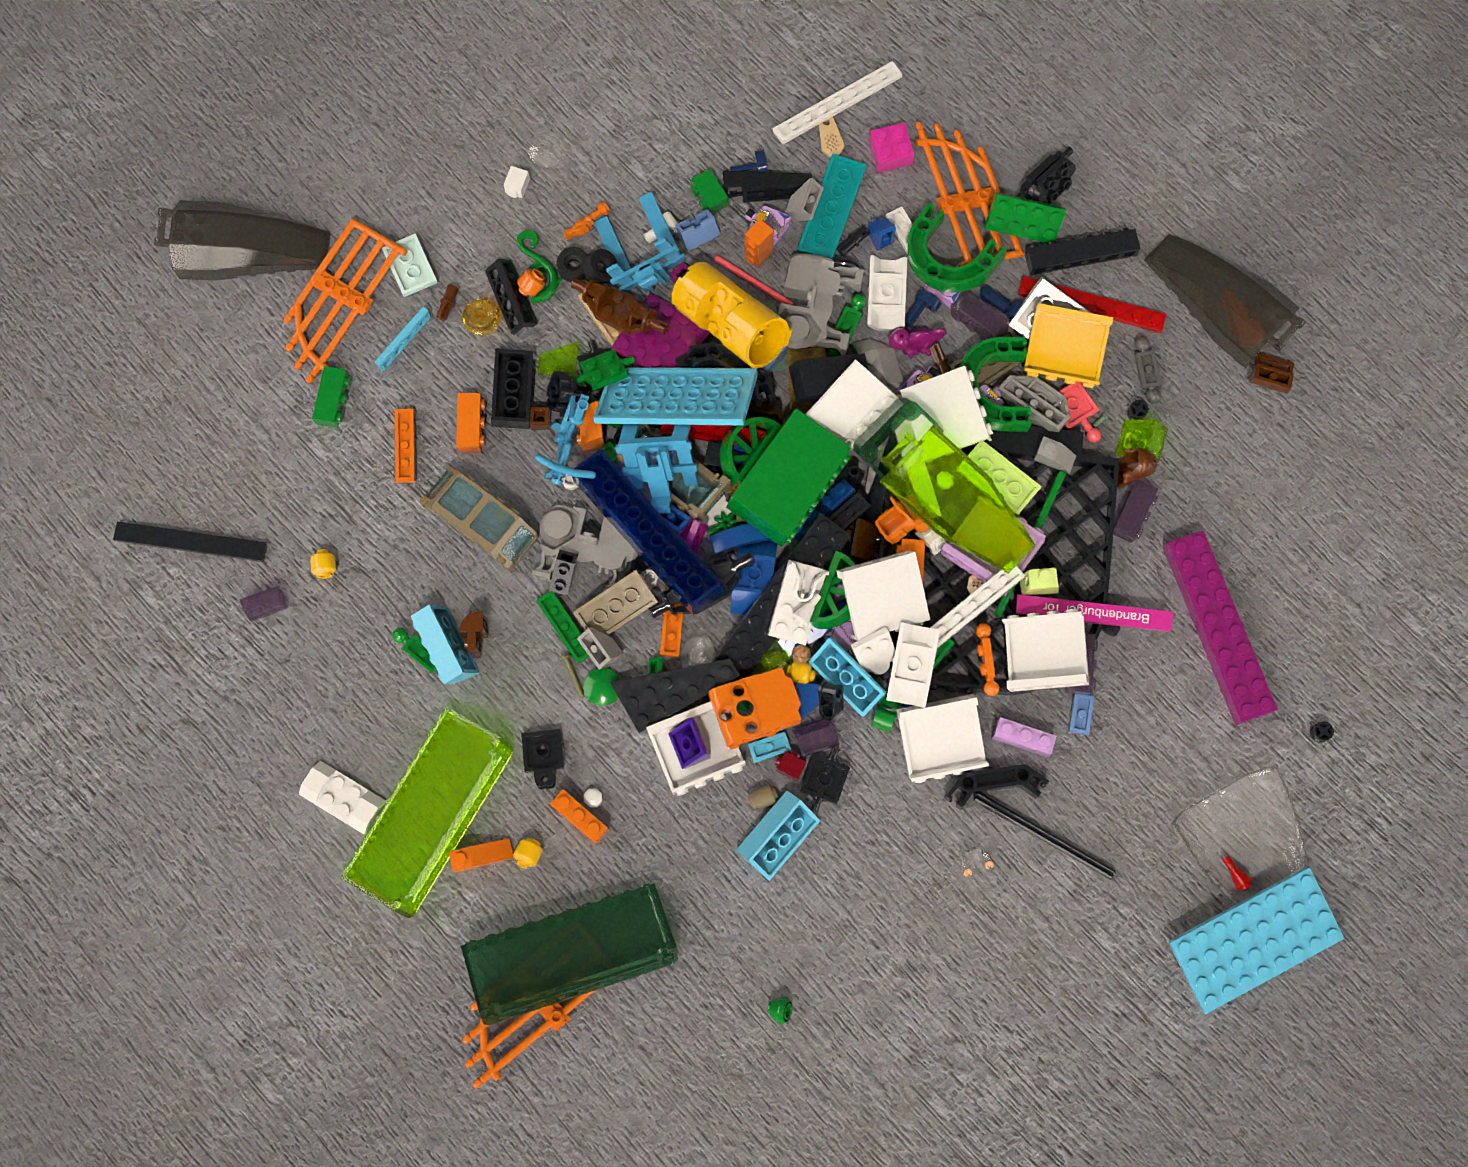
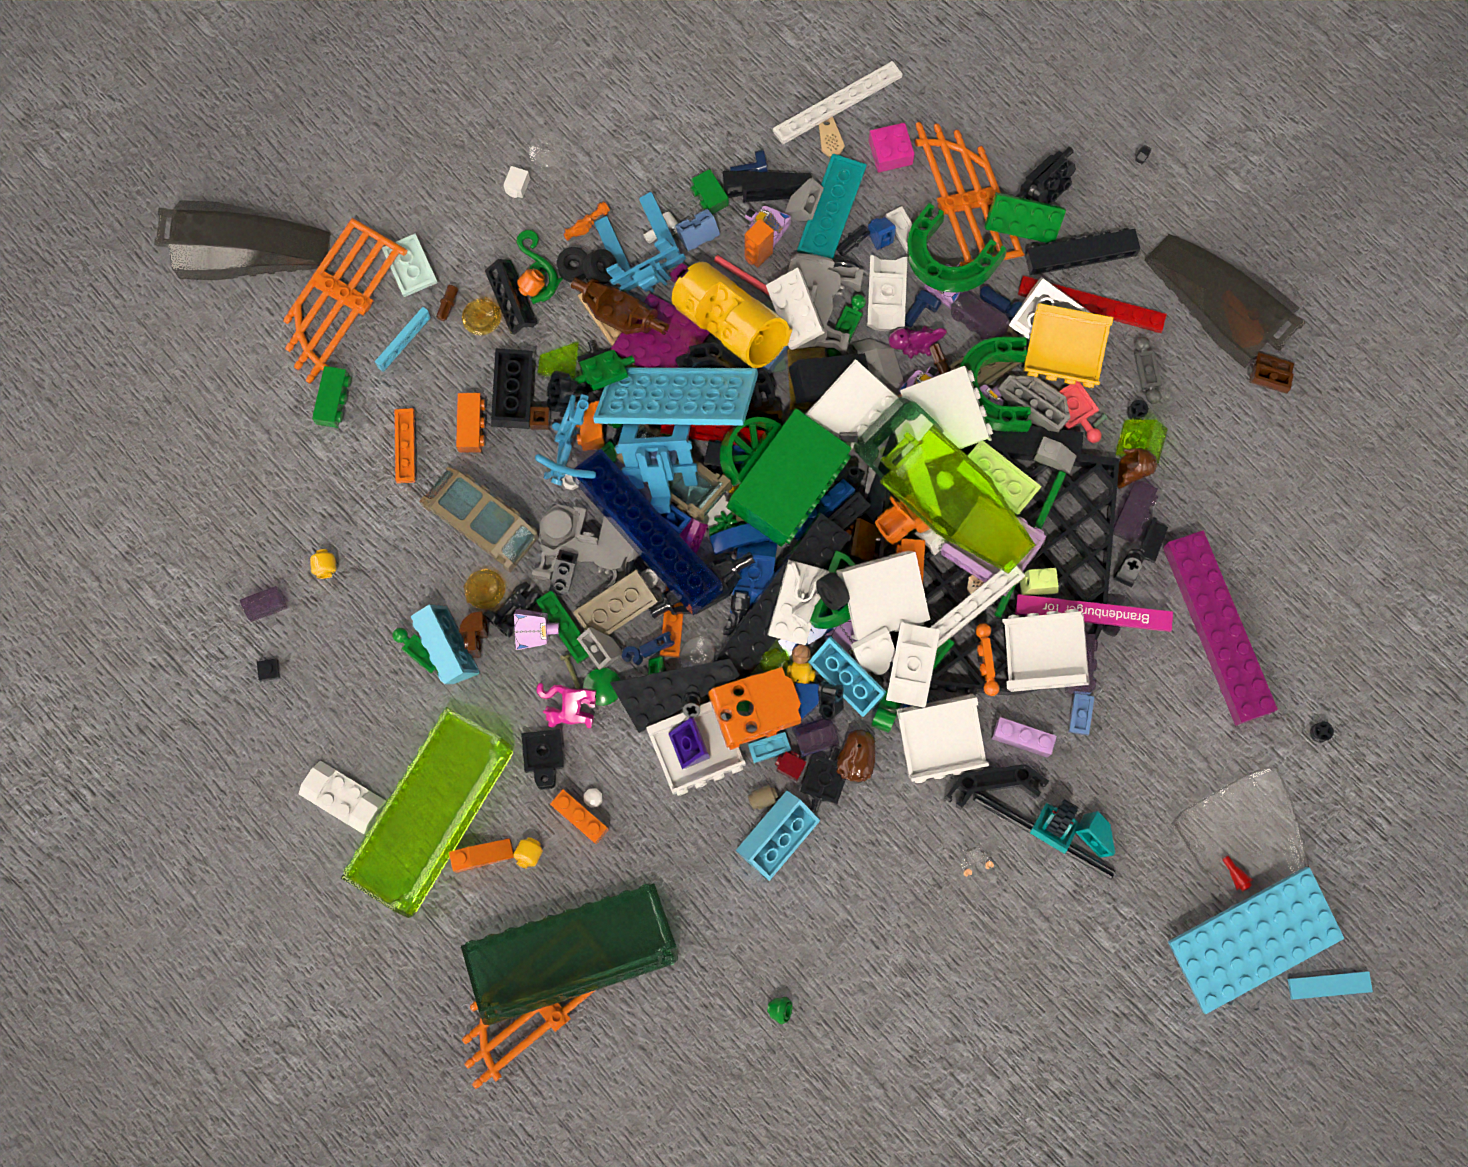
black tile [113,521,267,562] -> none
none -> black plate [257,658,280,682]
none -> clear yellow piece [463,570,505,609]
none -> black piece [483,581,541,638]
none -> torso [514,609,559,650]
none -> animal [536,683,596,728]
none -> dark blue piece [621,632,675,666]
none -> black bush [683,692,701,718]
none -> black piece [723,590,750,635]
none -> white plate [766,268,825,350]
none -> black tyre [816,572,850,610]
none -> reddish brown piece [837,729,876,782]
none -> black piece [839,433,858,443]
none -> teal plate [1030,799,1079,854]
none -> teal slope [1075,811,1115,858]
none -> black piece [1114,549,1144,588]
none -> black tile [1135,145,1152,165]
none -> black panel [1139,517,1168,563]
none -> medium azure tile [1288,972,1373,1000]

